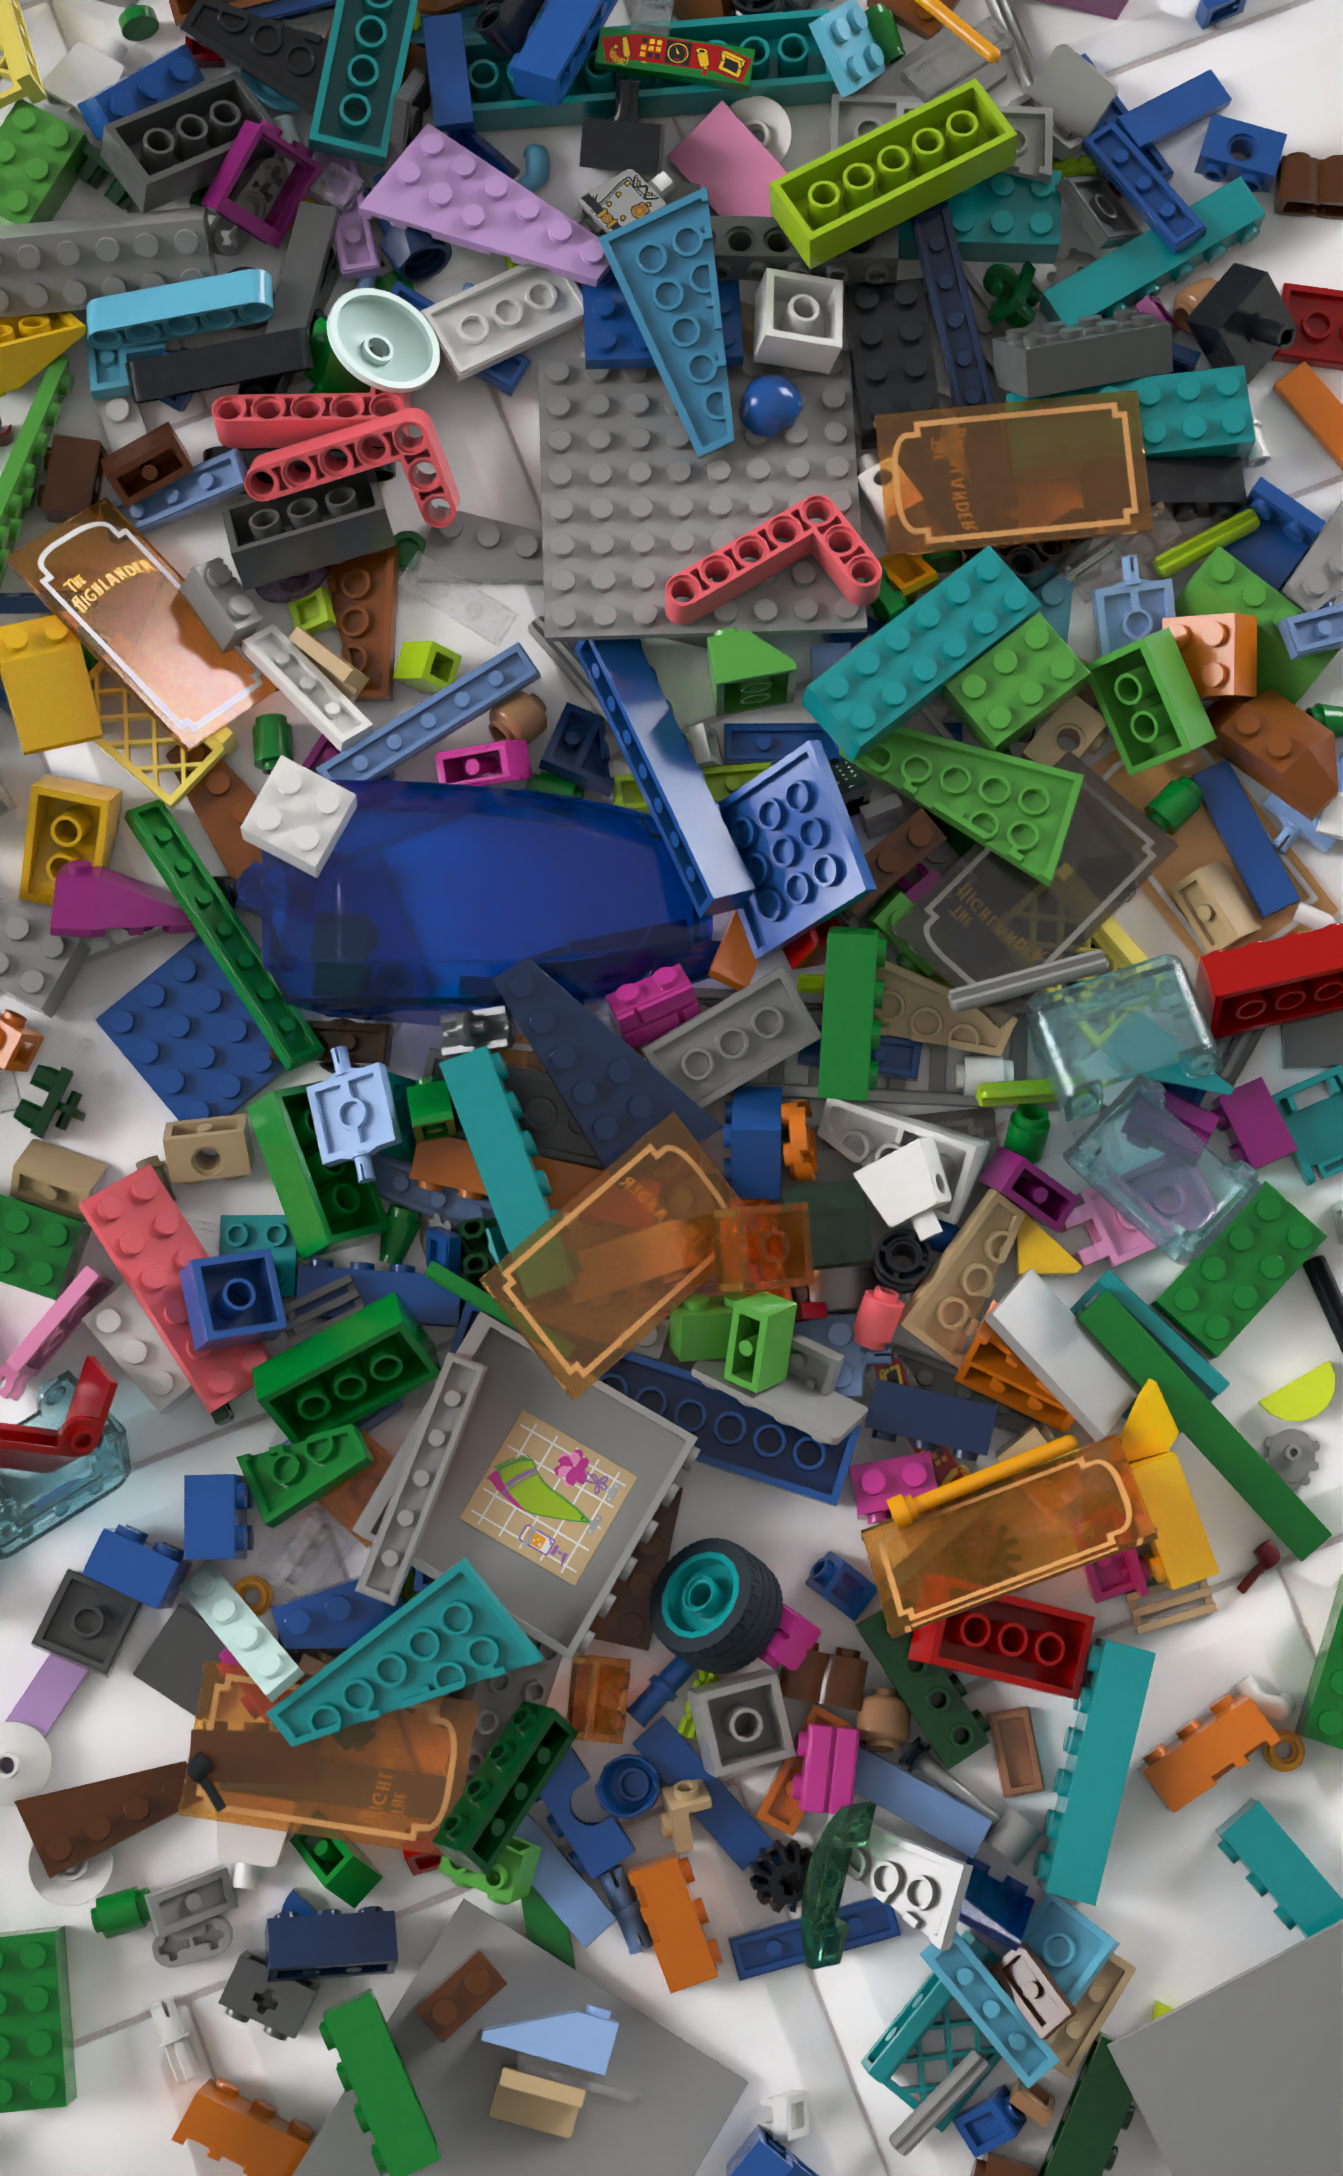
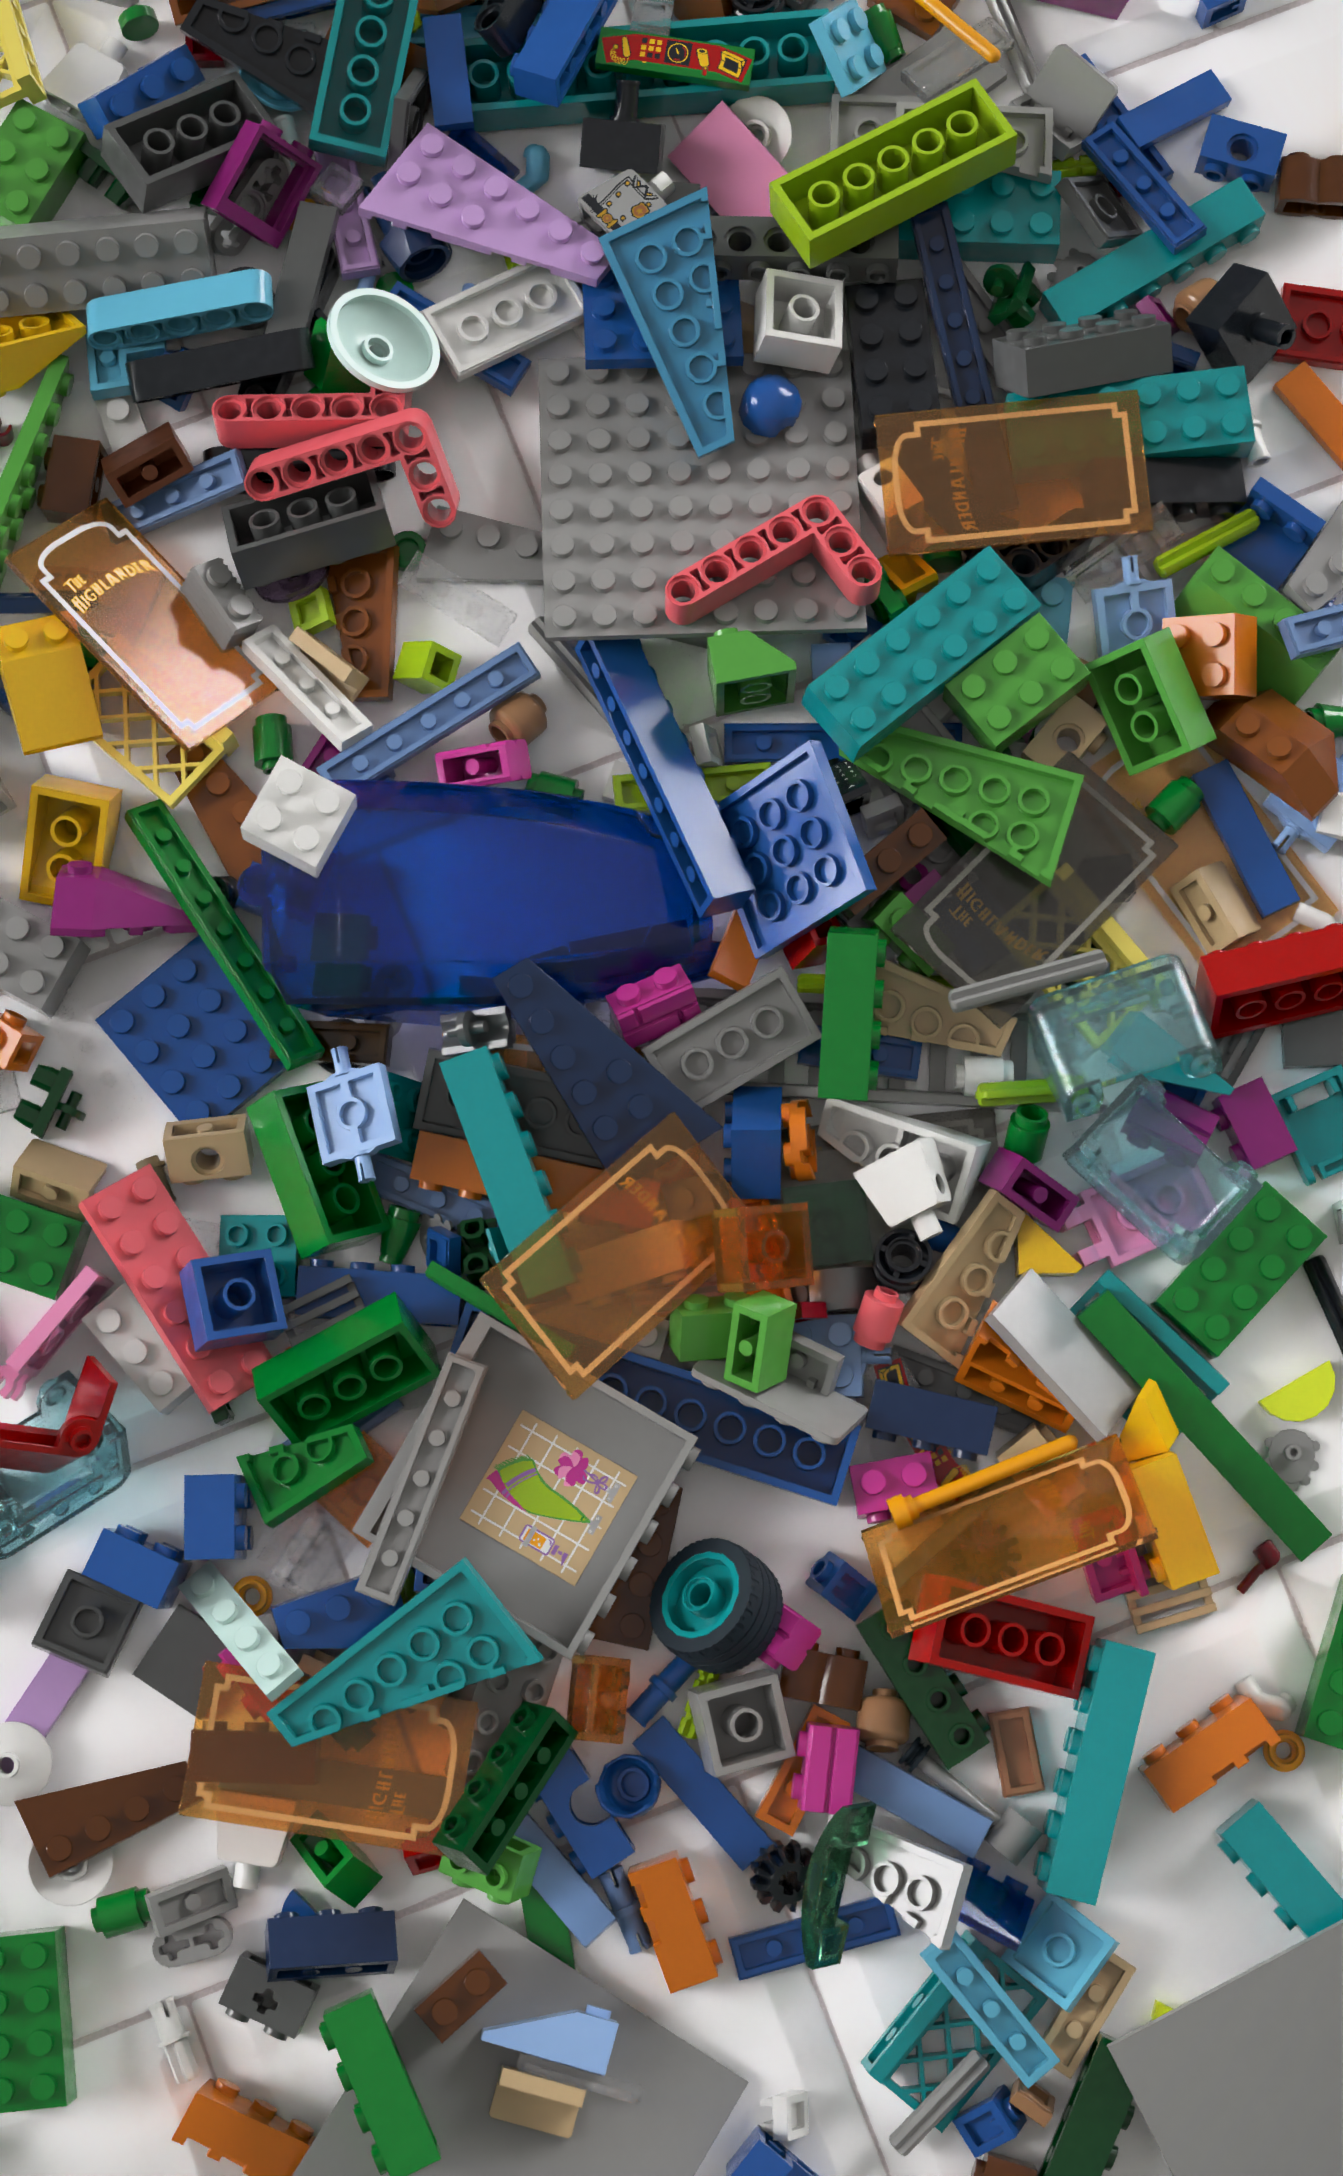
black hand [187,1751,227,1812] -> none
green slope [406,1076,457,1143] -> none
dark blue wing [538,702,615,797] -> none
tan bracket [658,1779,712,1853] -> none
plate [990,1941,1078,2040] -> none

